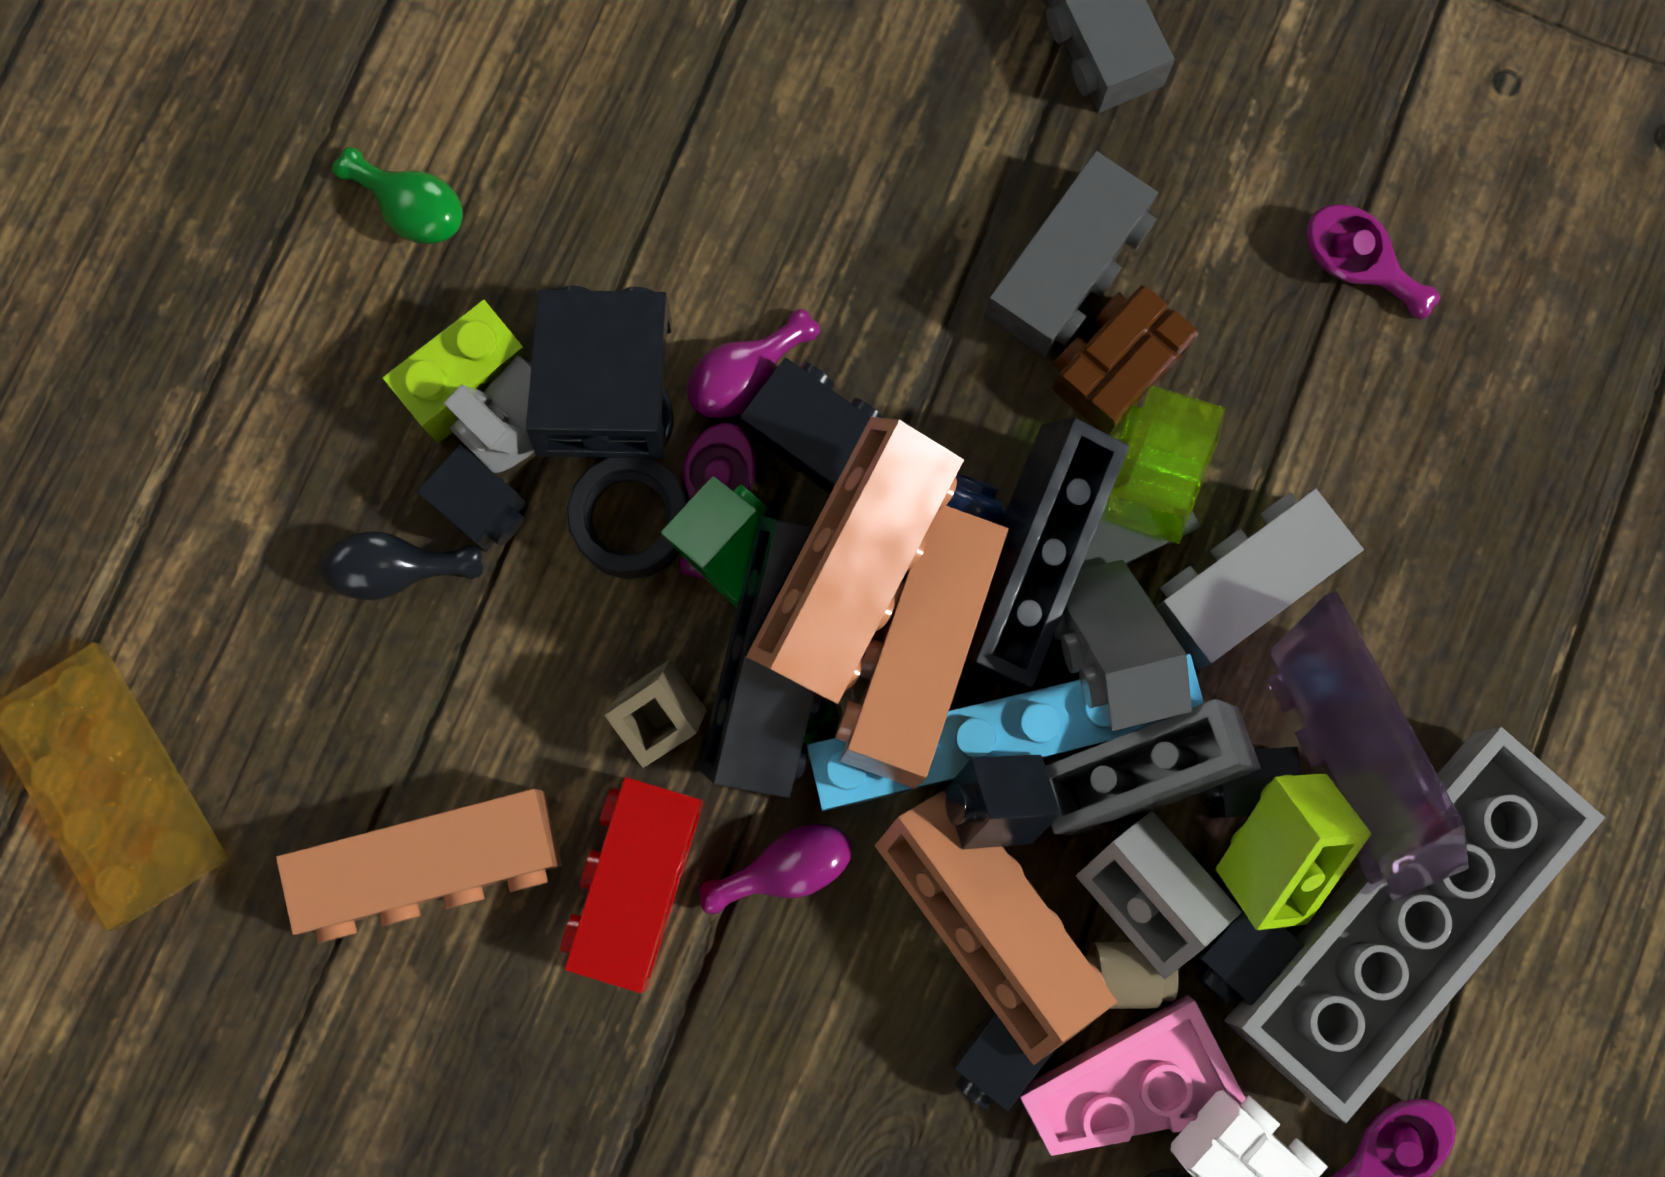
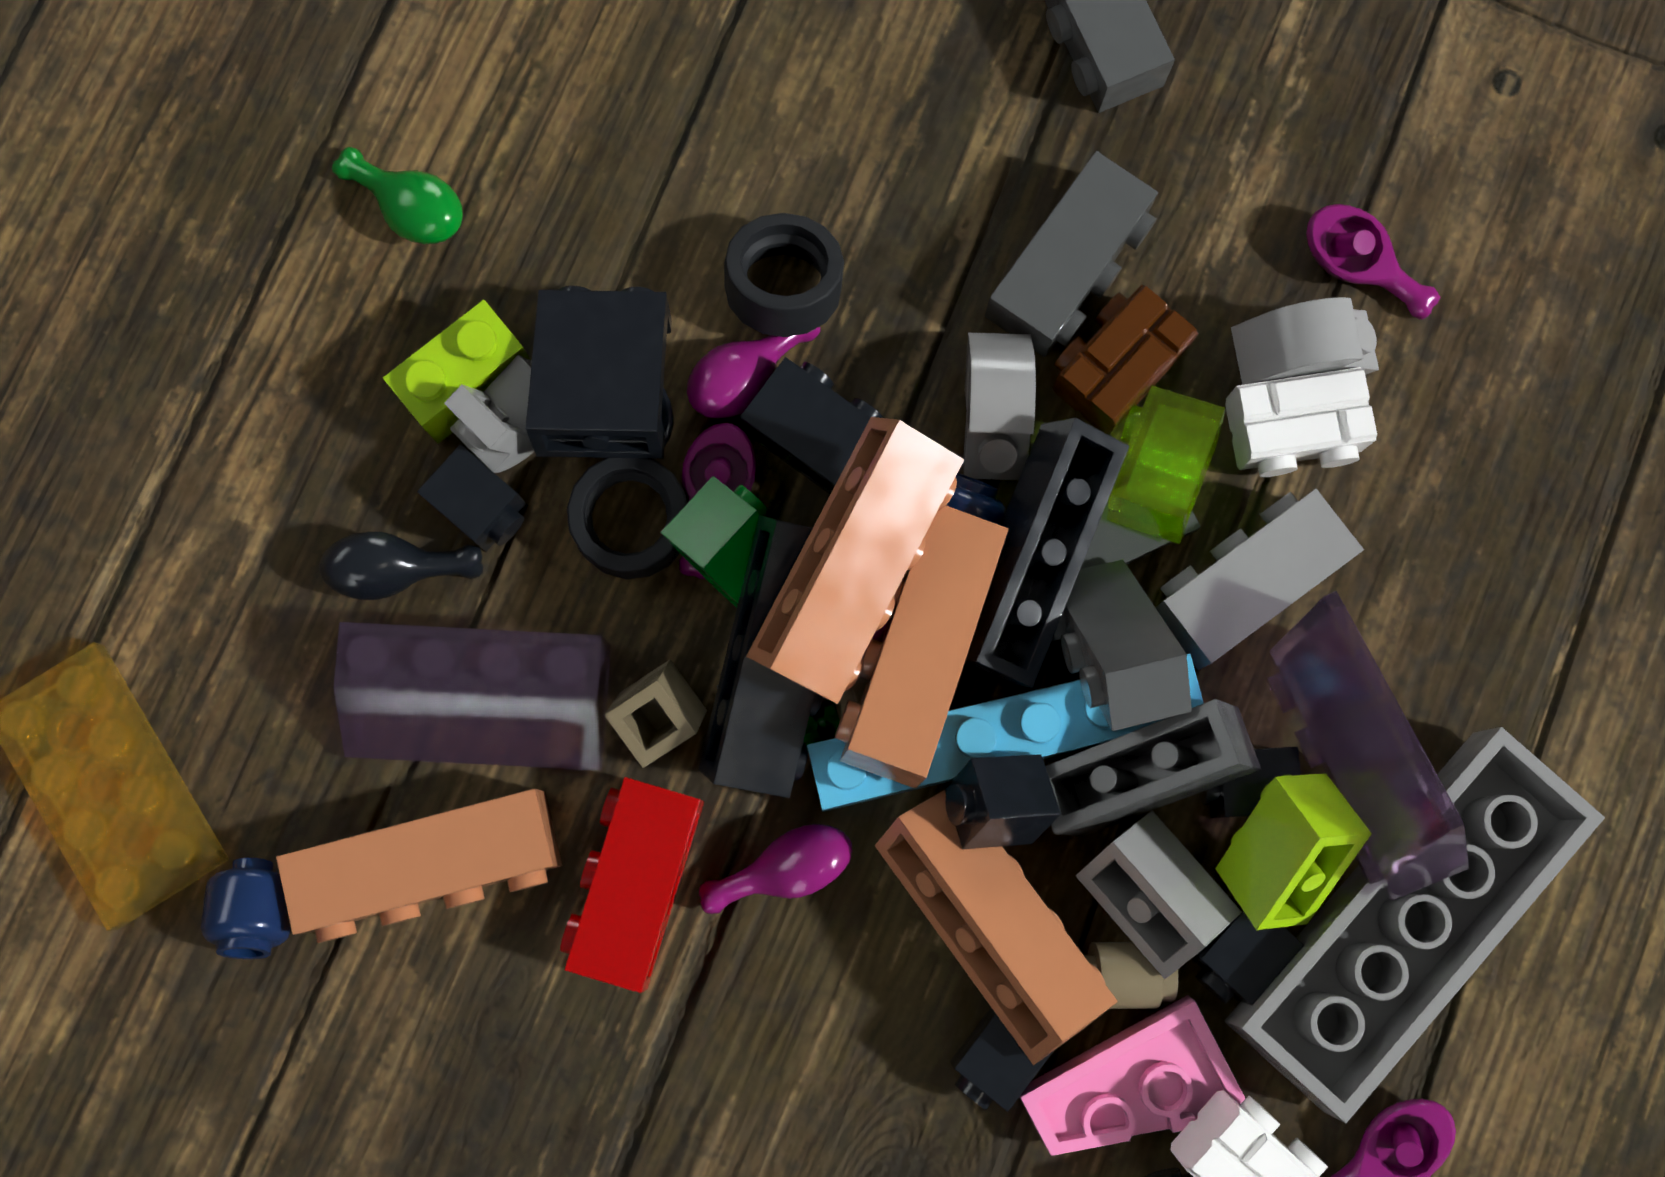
none -> dark blue head [201,858,291,959]
none -> clear purple slope [333,622,611,771]
none -> black tyre [724,213,844,337]
none -> light grey brick [963,333,1036,480]
none -> white brick [1225,367,1377,477]
none -> light grey brick [1231,297,1379,385]

